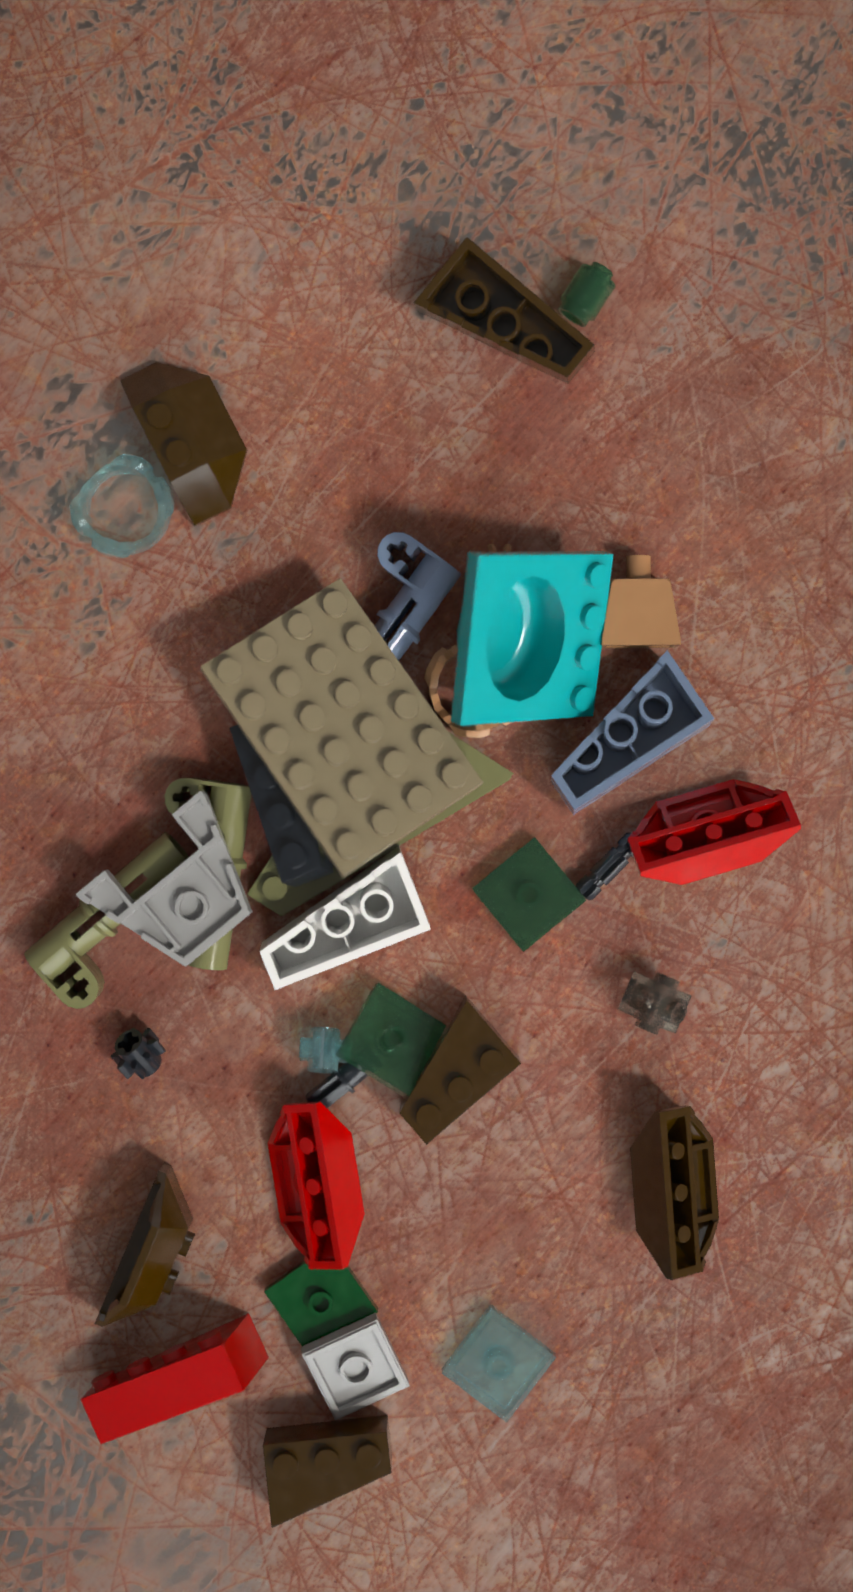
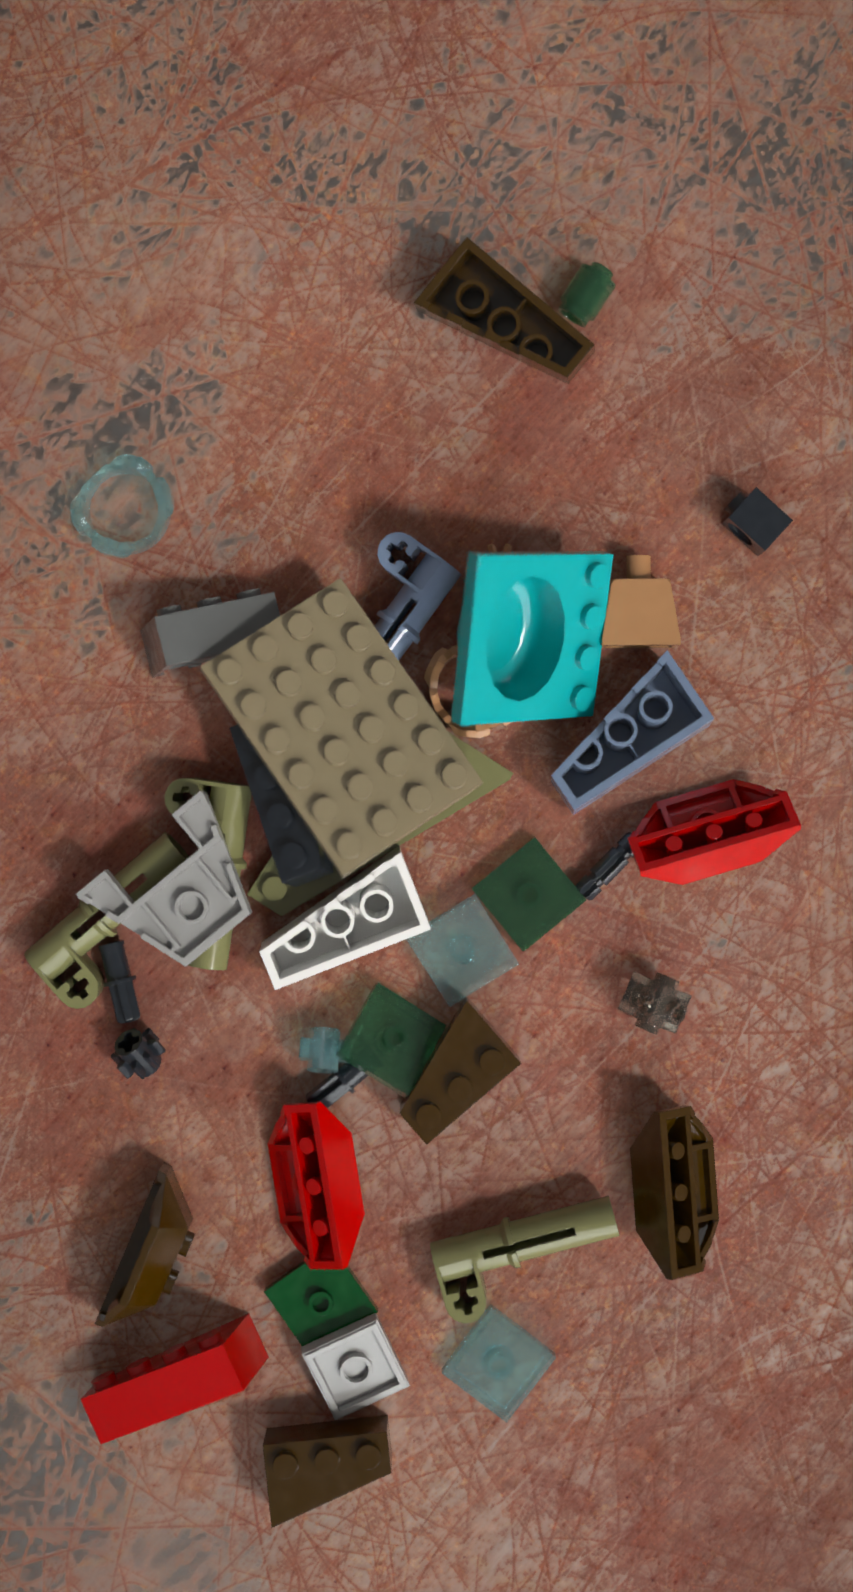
dark brown wedge [120,362,248,527] -> none
none -> black axle [98,940,141,1023]
none -> dark grey wedge [140,588,280,678]
none -> clear light blue plate [406,894,519,1007]
none -> olive piece [430,1195,620,1323]
none -> black brick [722,487,793,556]

